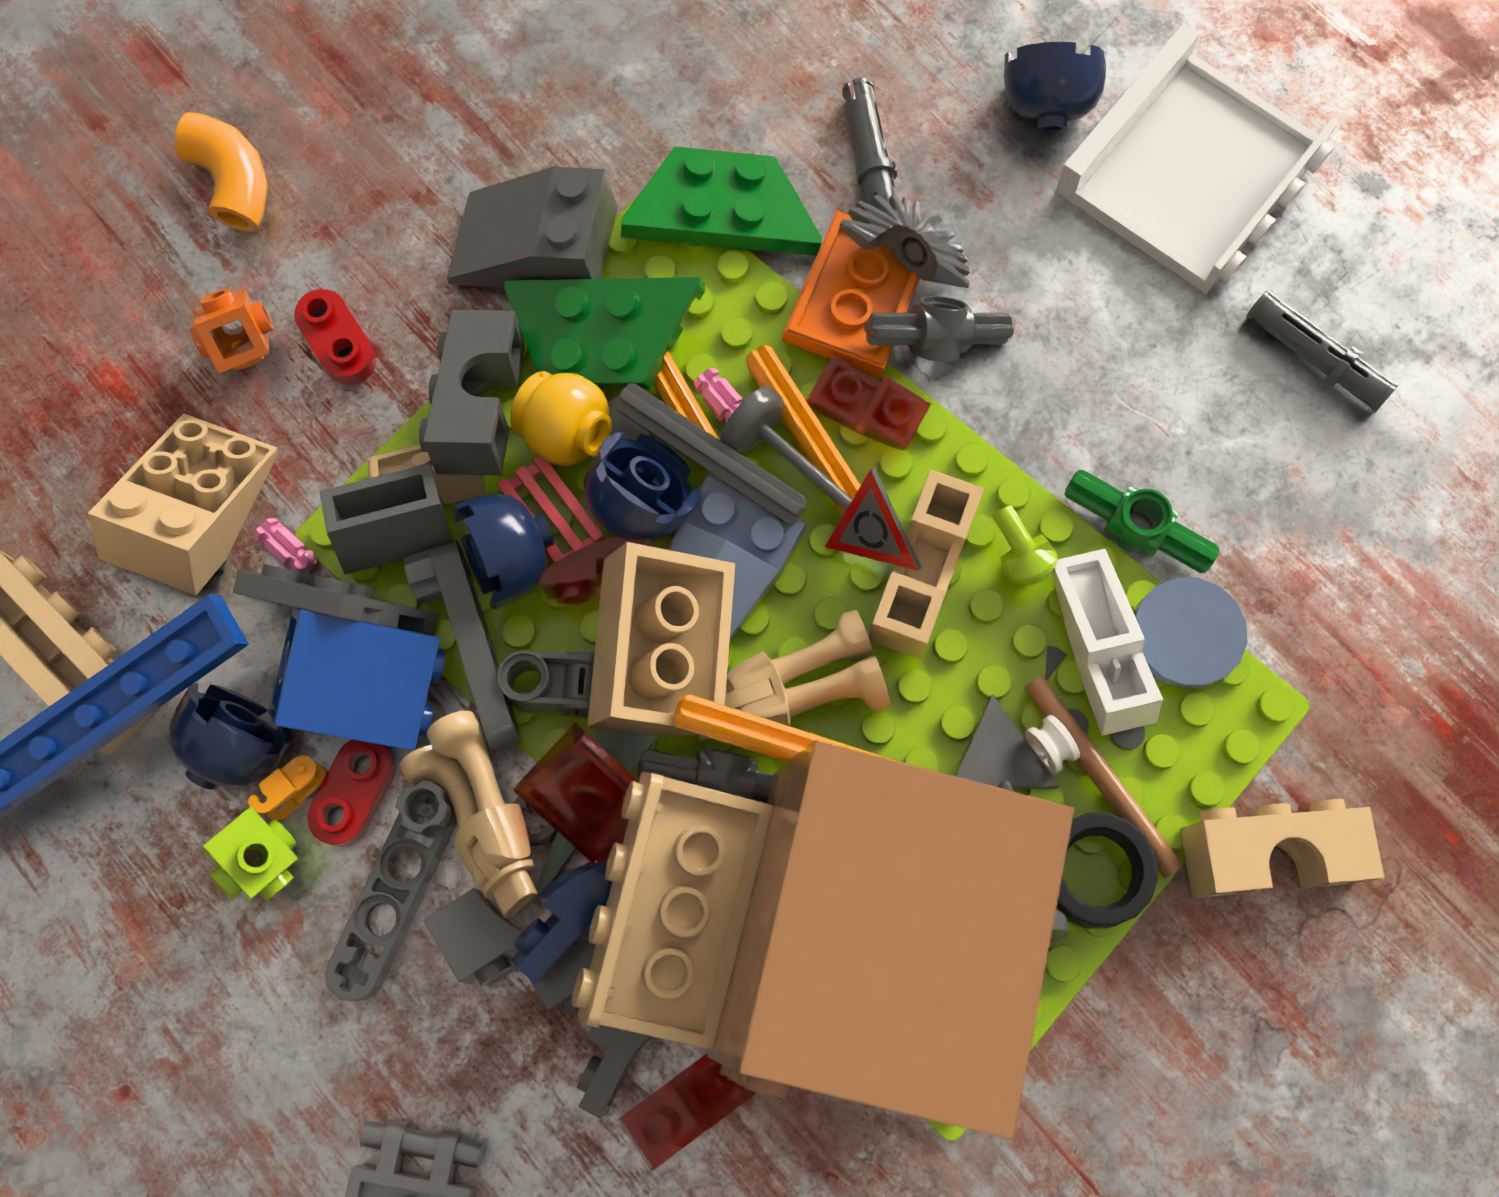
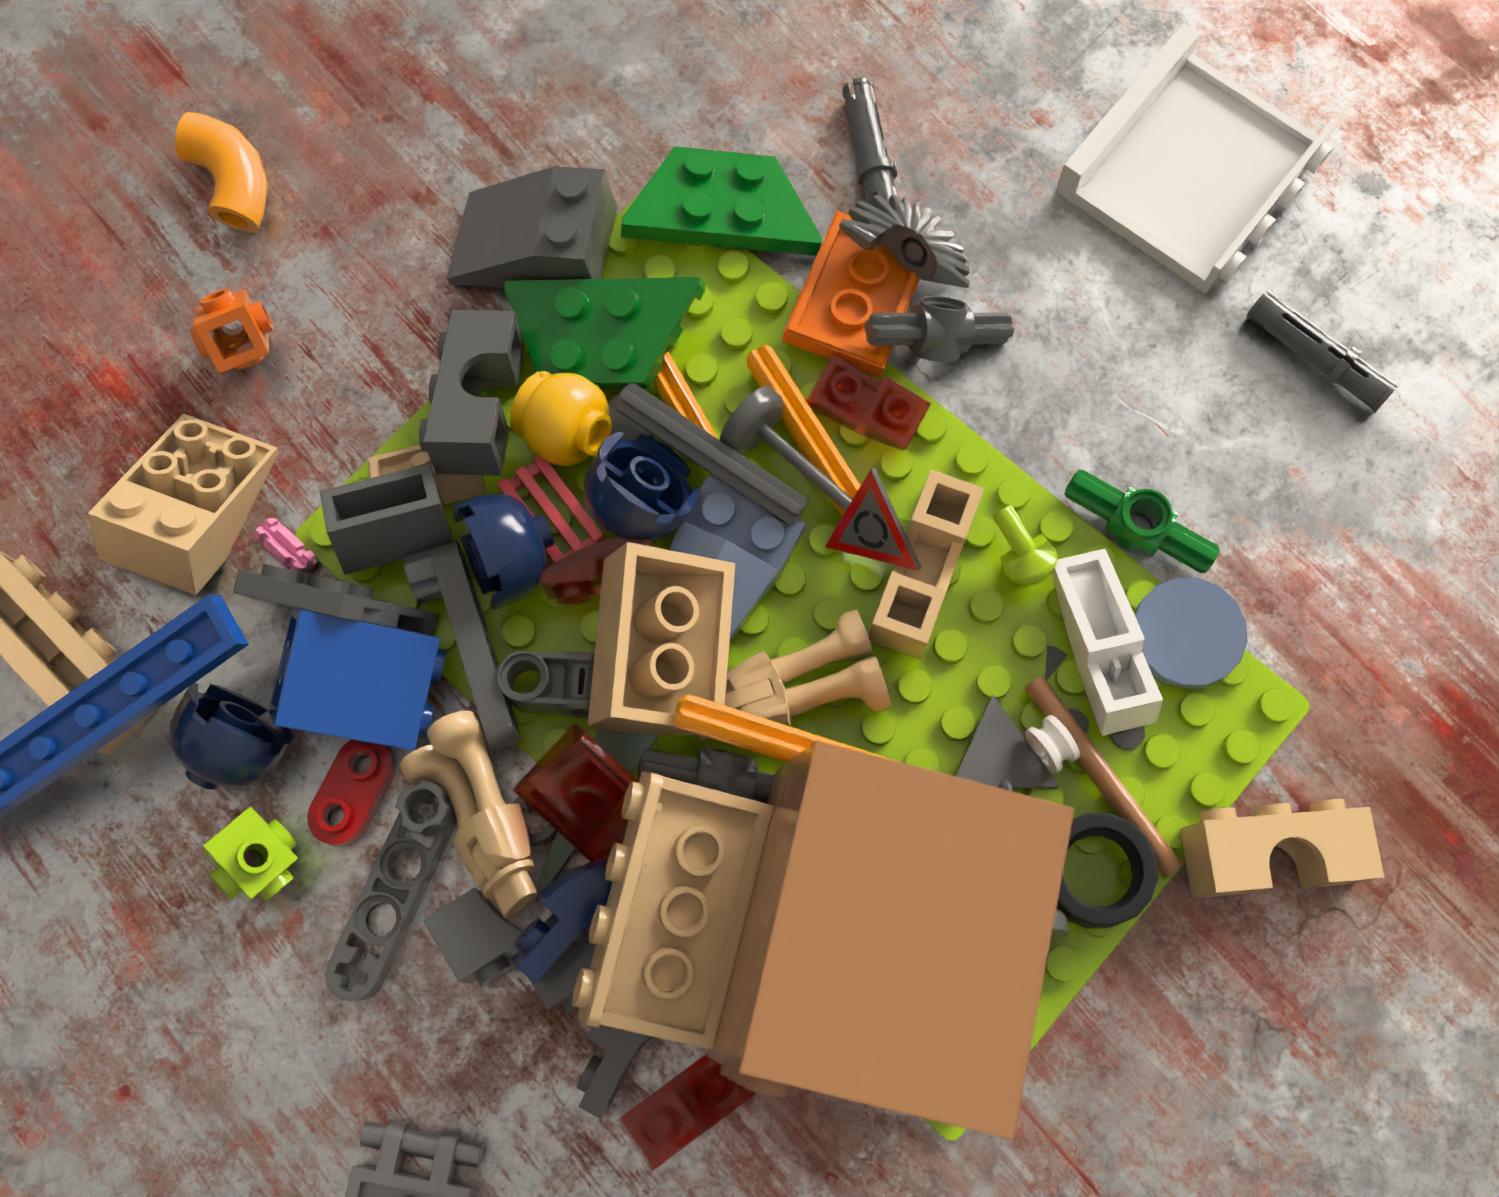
light orange piece [248,755,327,821] -> none
red plate [294,289,376,385] -> none
bright pink piece [694,368,743,423] -> none
dark blue cylinder [1004,42,1107,132] -> none

